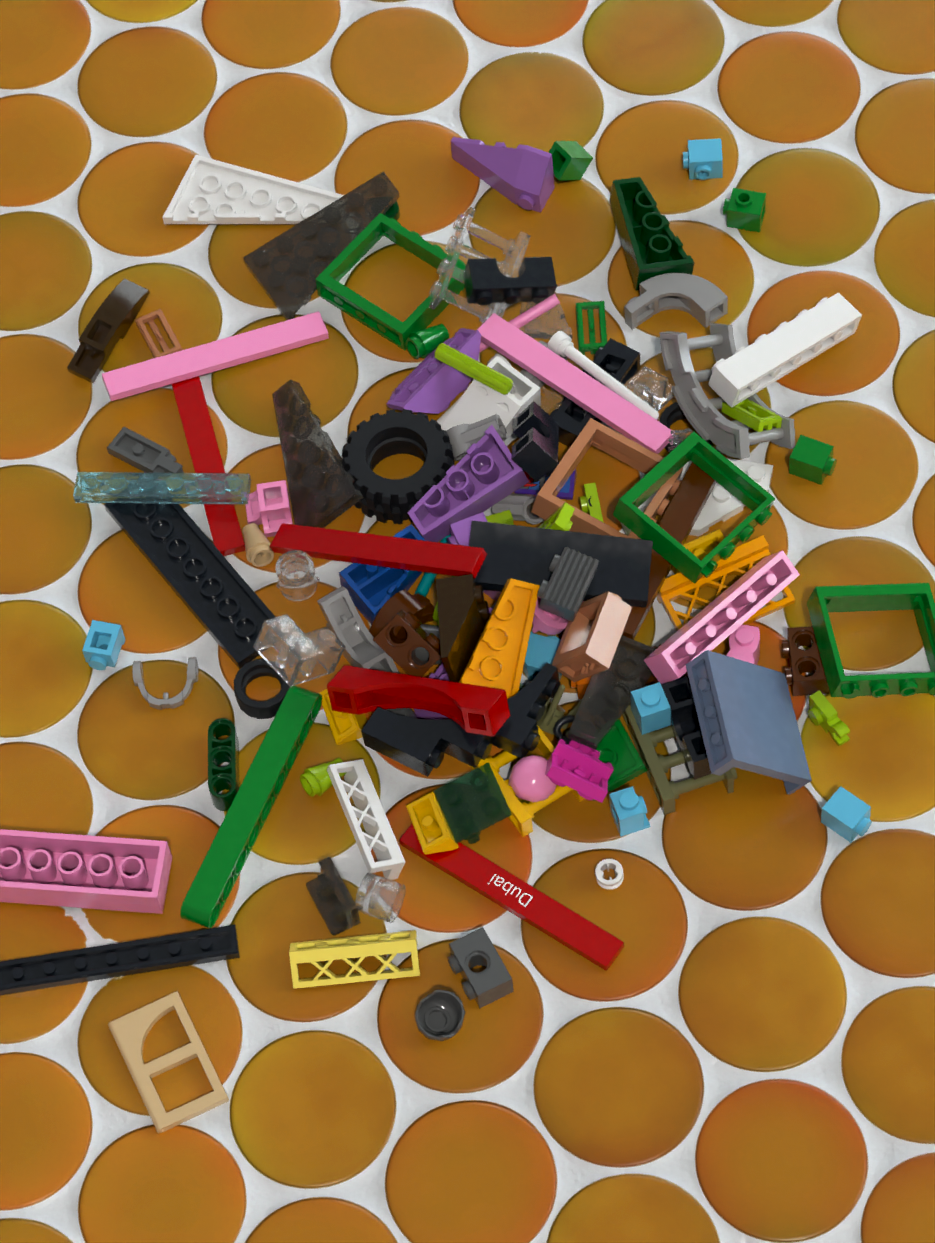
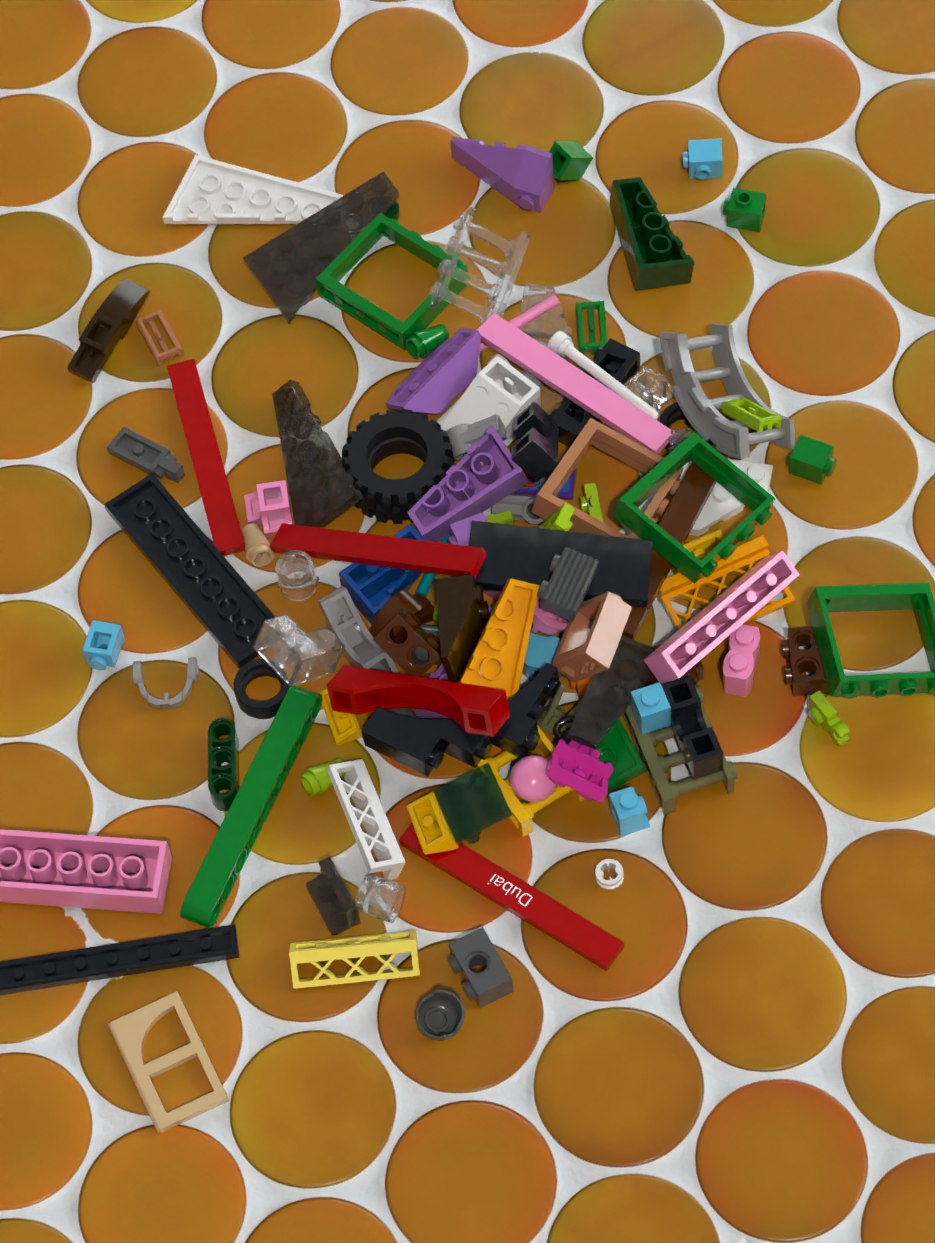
clear light blue plate [73,472,251,504] -> none
bright pink tile [102,311,329,401] -> none
lime axle [435,343,513,395] -> none
black arch [463,257,557,305] -> none
light grey arch [624,273,728,330] -> none
sand blue panel [686,650,812,795] -> none
white brick [708,292,862,408] -> none
medium azure brick [821,786,872,843] -> none

